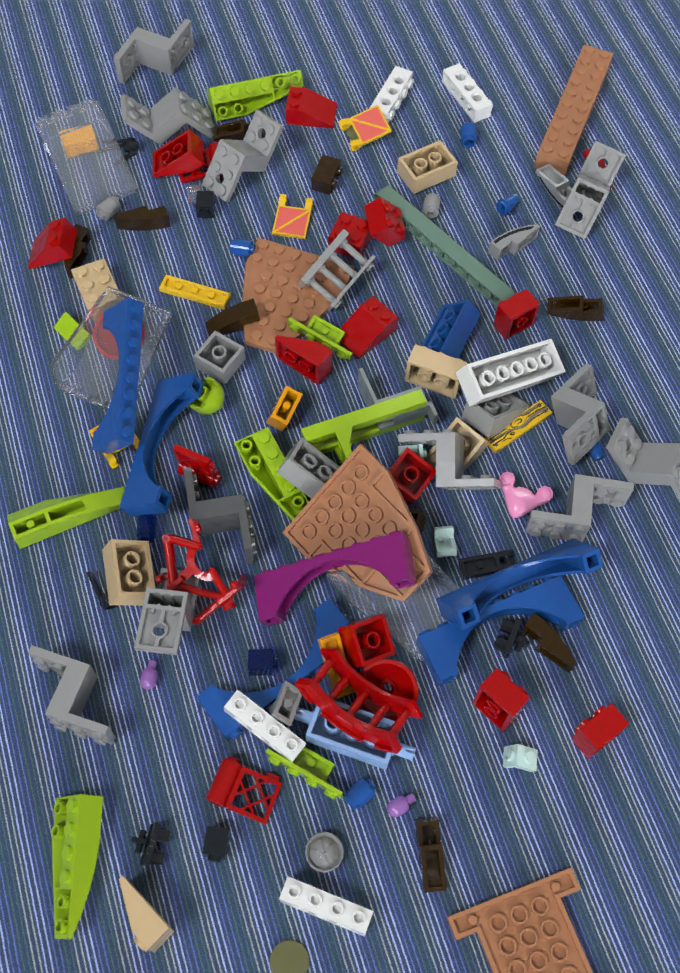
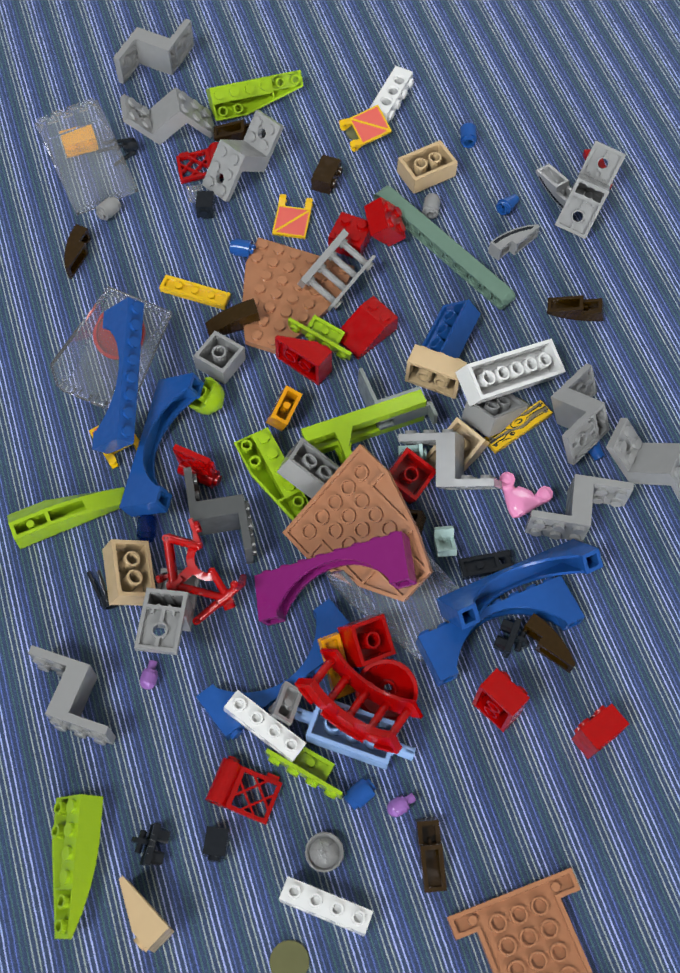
red slope [28,218,77,269] -> none
lime slope [54,312,90,350] -> none
tan brick [71,259,122,322] -> none
dark brown slope [114,205,171,231] -> none
red slope [153,129,203,178] -> none
clear blue brick [248,649,278,676] -> none
red slope [285,86,337,129] -> none
white brick [442,63,493,123] -> none
red brick [493,289,540,340] -> none
light aqua bracket [503,744,538,772] -> none
nougat brick [534,45,614,176] -> none

